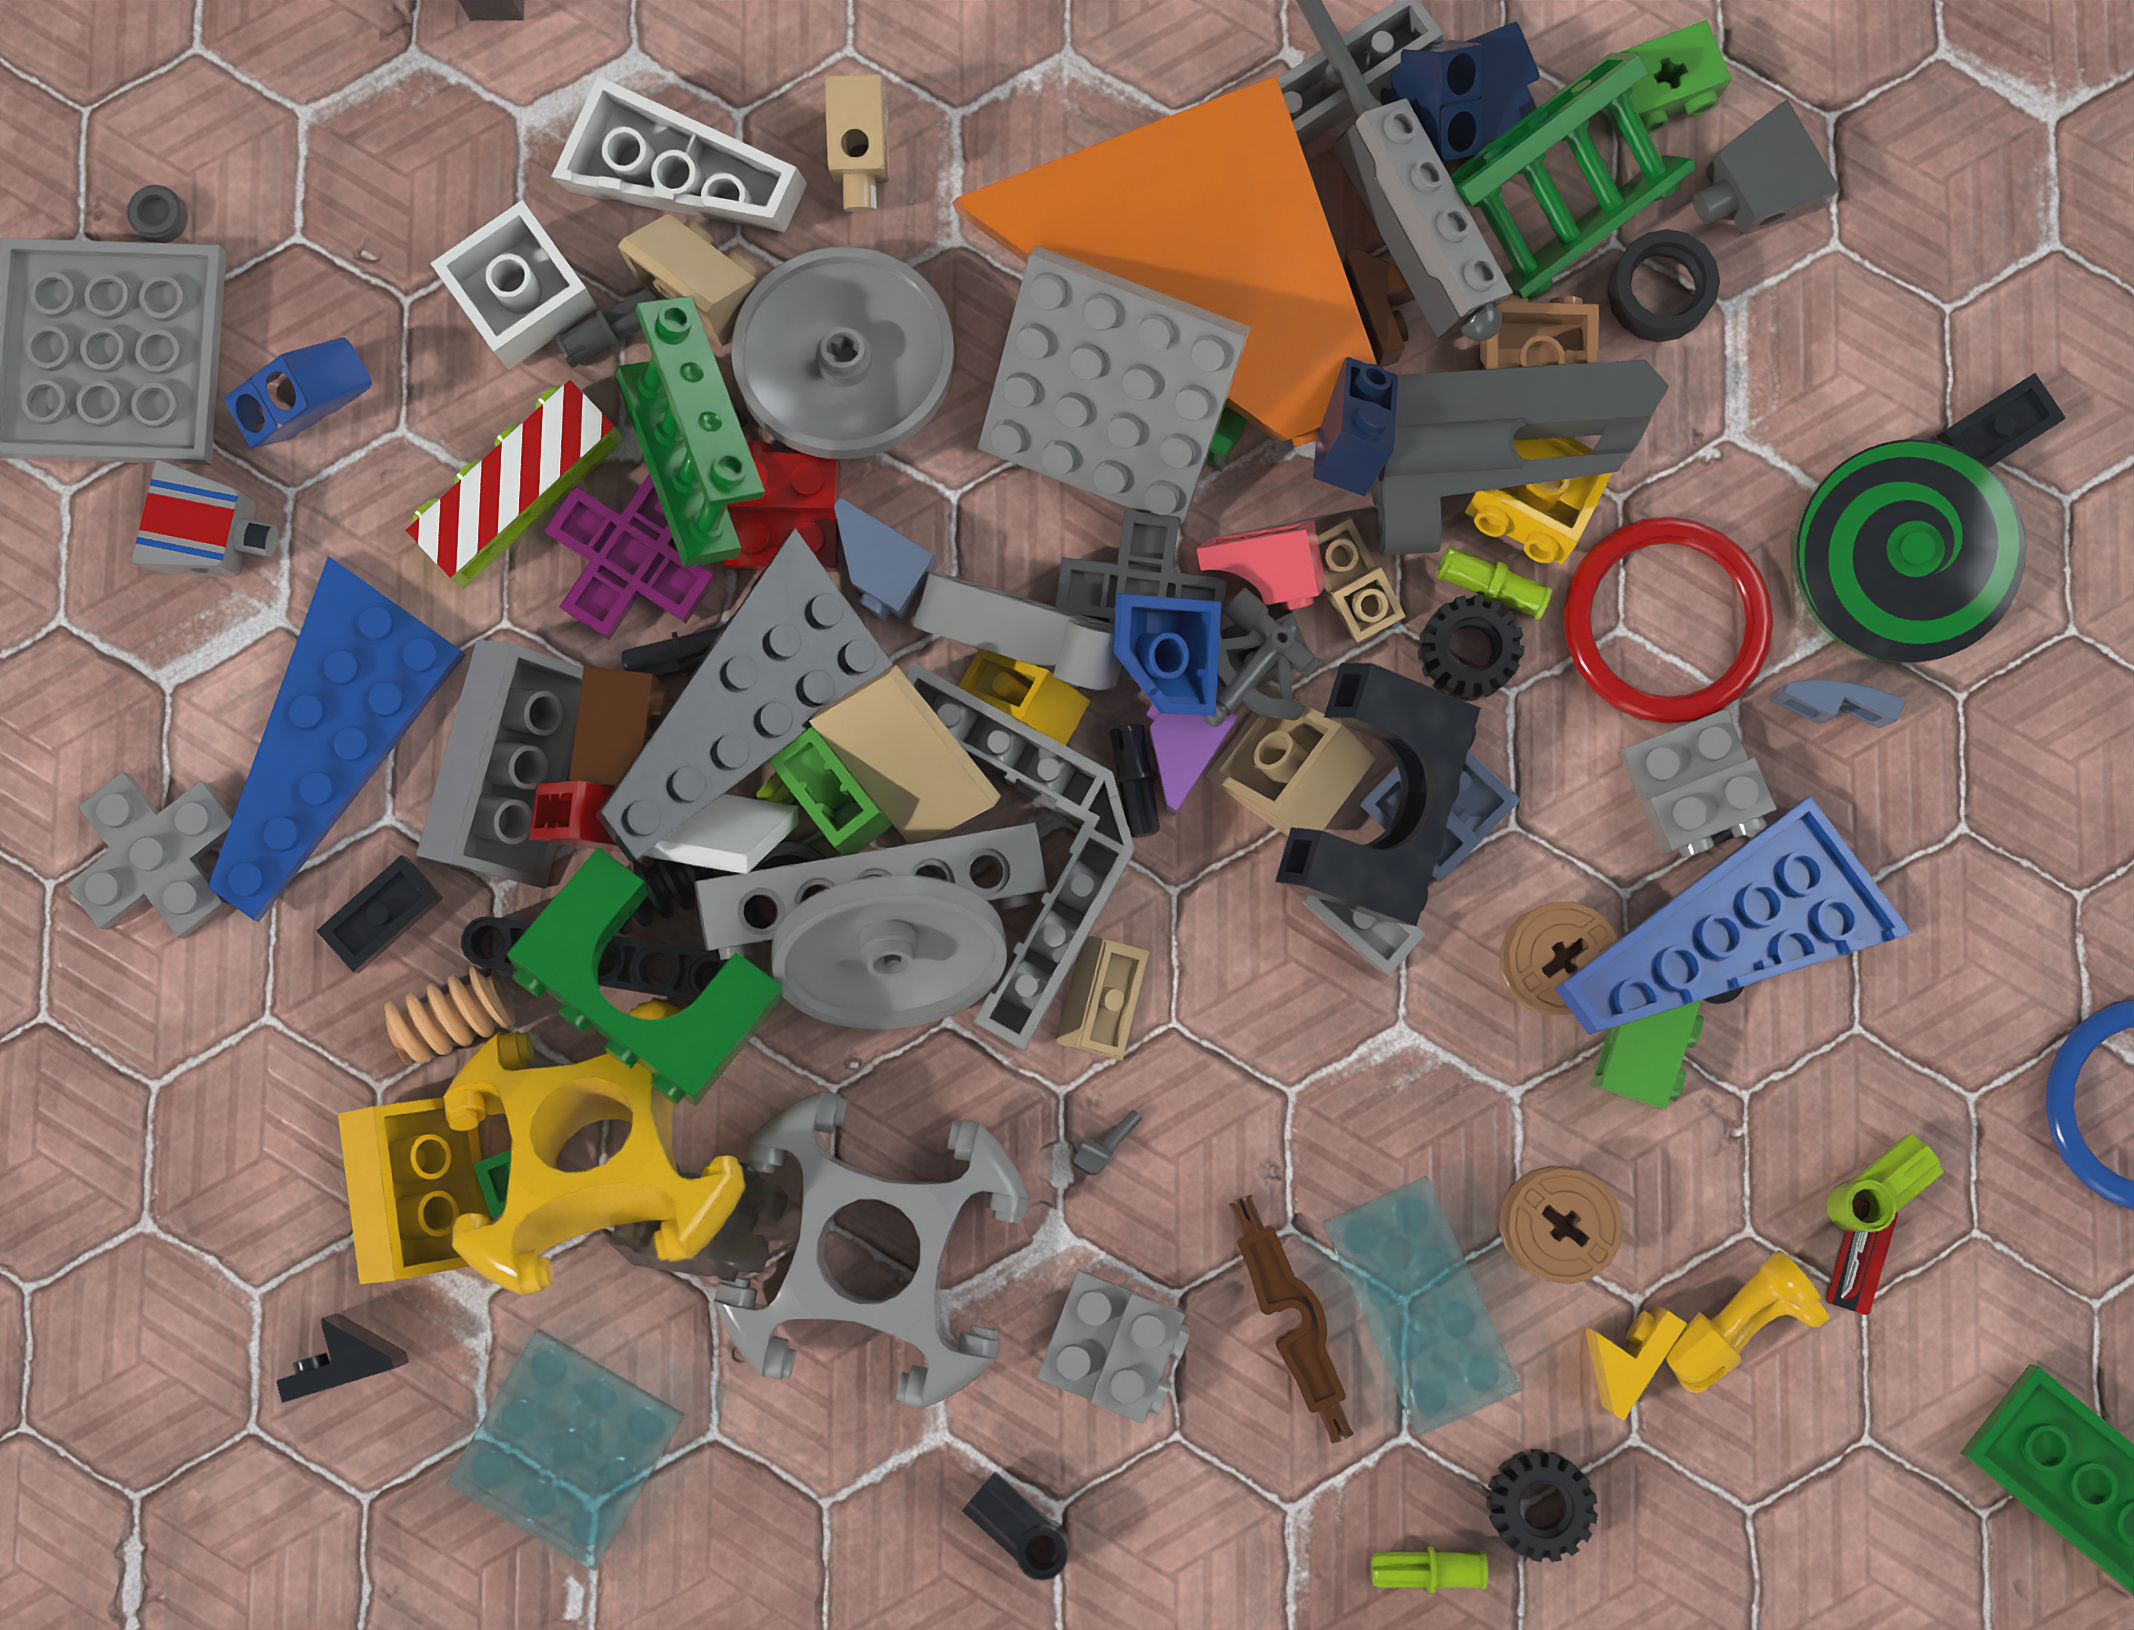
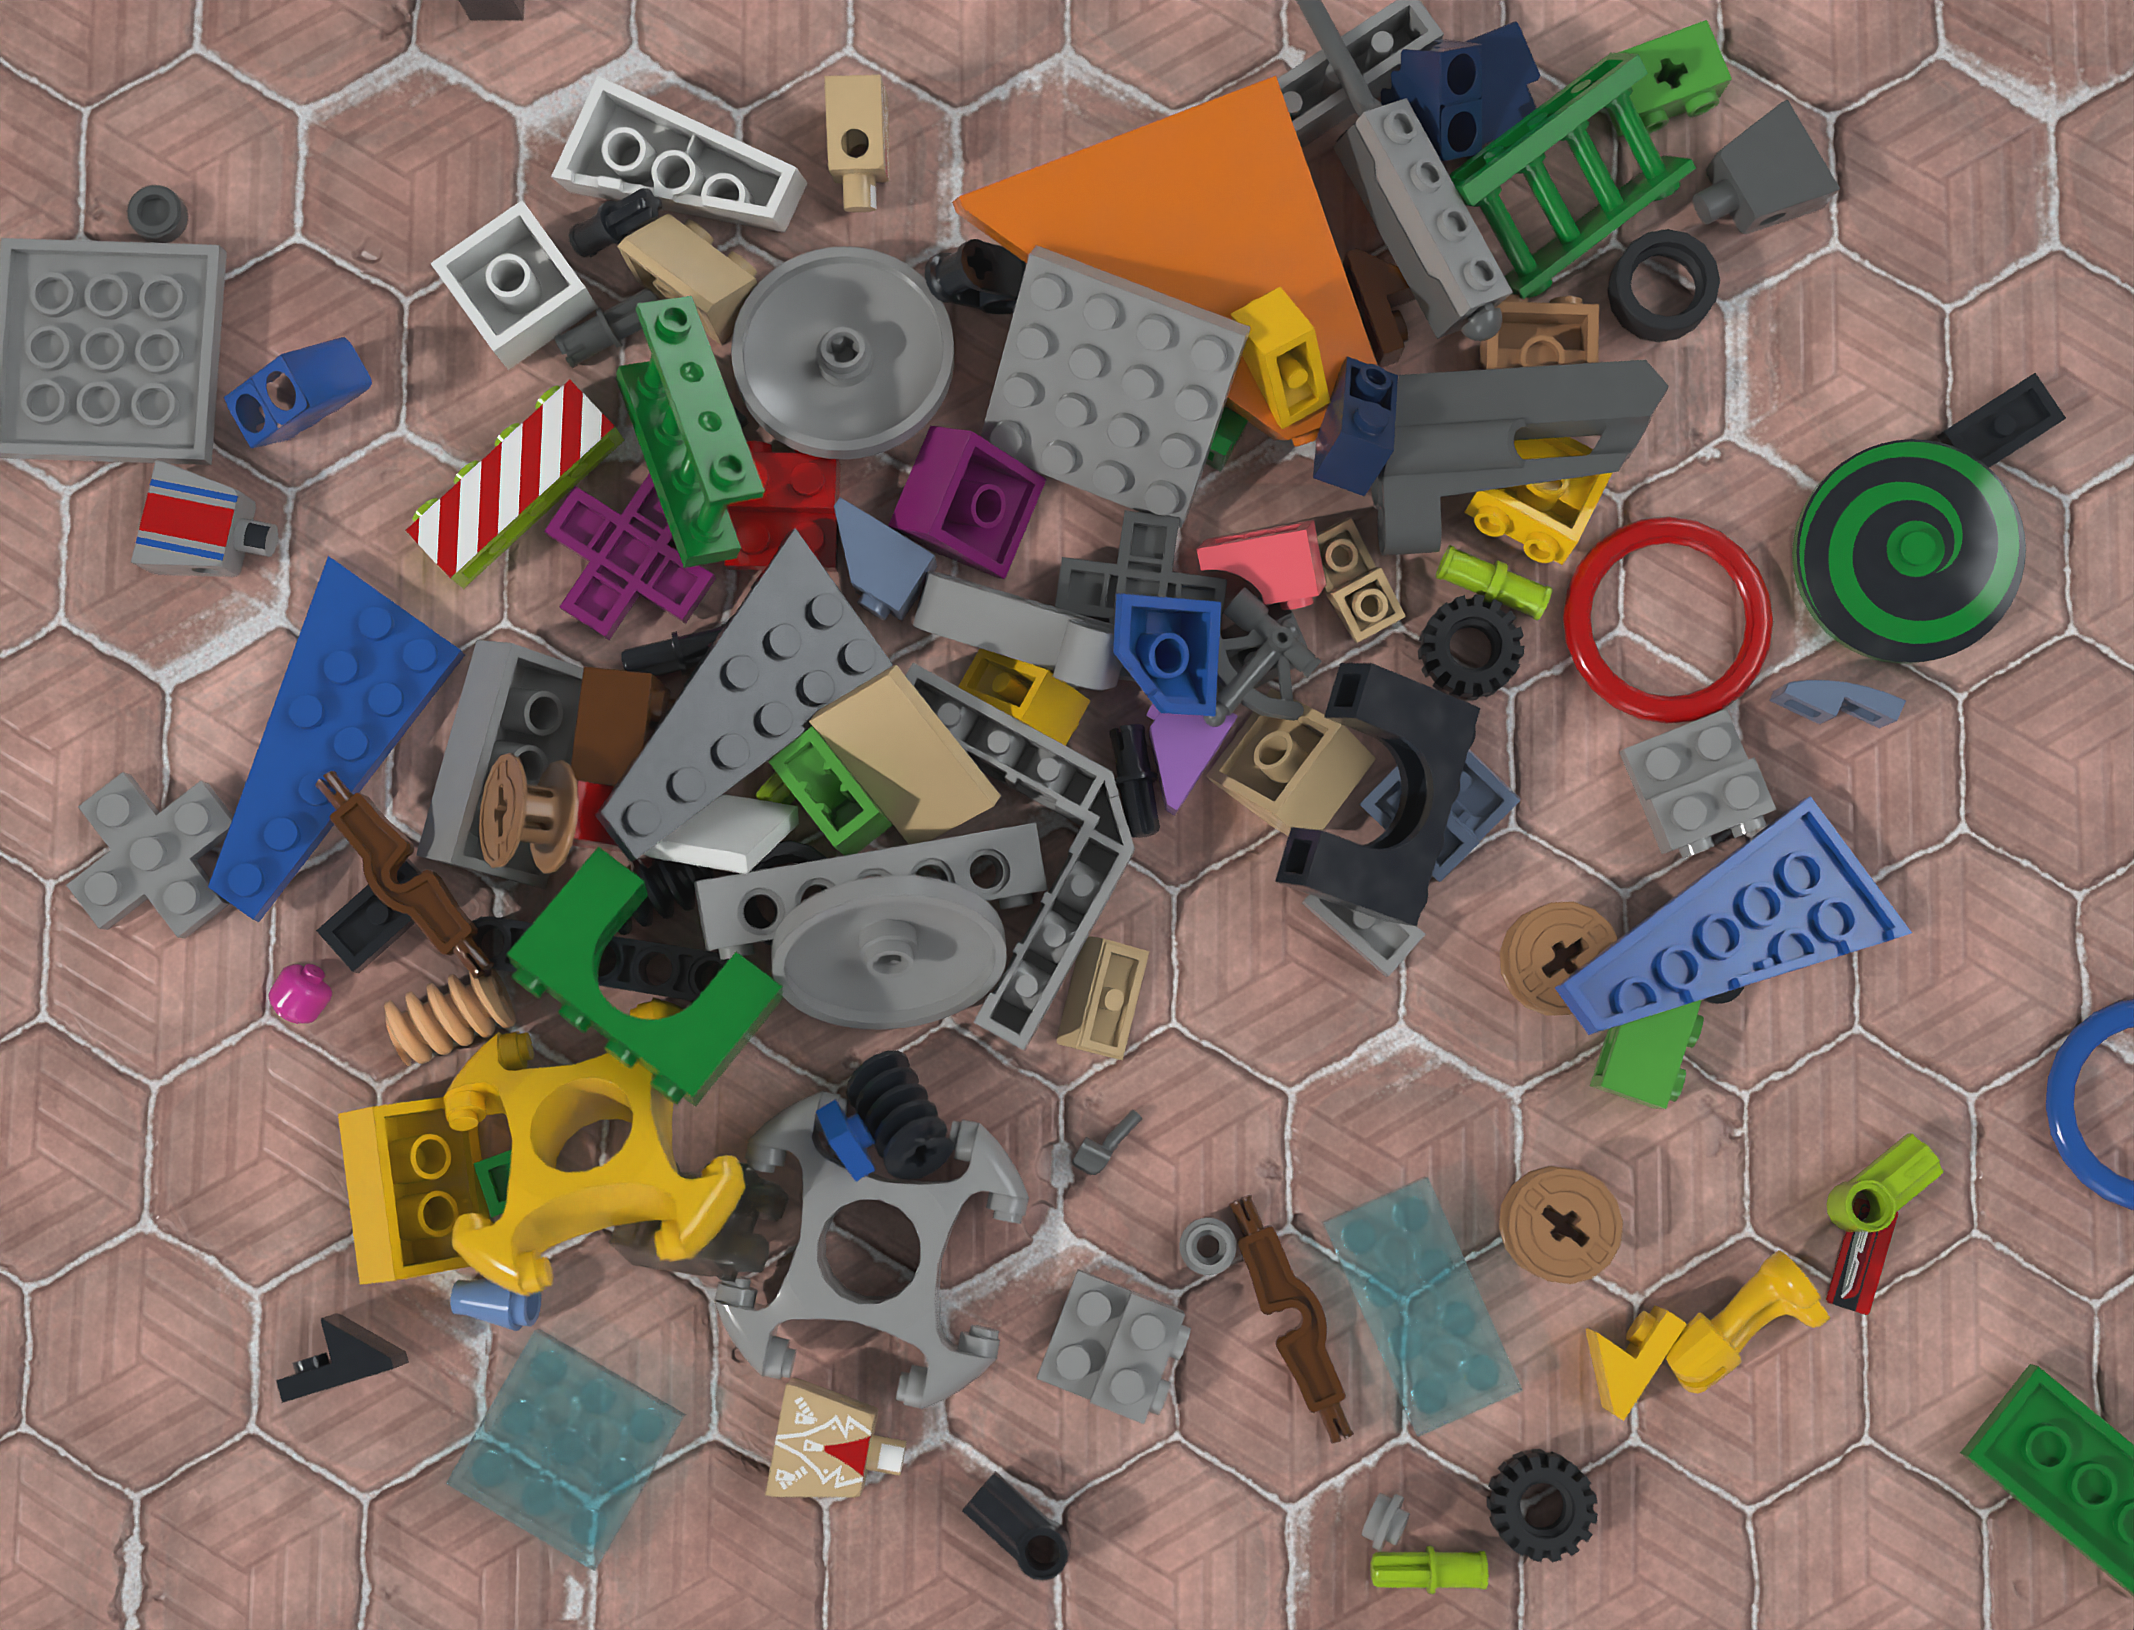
none -> dark pink piece [268,964,332,1024]
none -> reddish brown piece [315,771,494,979]
none -> medium blue cone [450,1278,542,1331]
none -> medium nougat piece [479,753,579,874]
none -> black axle [569,188,663,258]
none -> tan torso [765,1378,907,1497]
none -> blue plate [816,1099,876,1182]
none -> black piece [846,1050,955,1180]
none -> magenta slope [888,426,1047,579]
none -> black piece [924,239,1027,315]
none -> light grey plate [1179,1217,1237,1275]
none -> yellow slope [1231,287,1331,429]
none -> light grey plate [1362,1493,1410,1551]

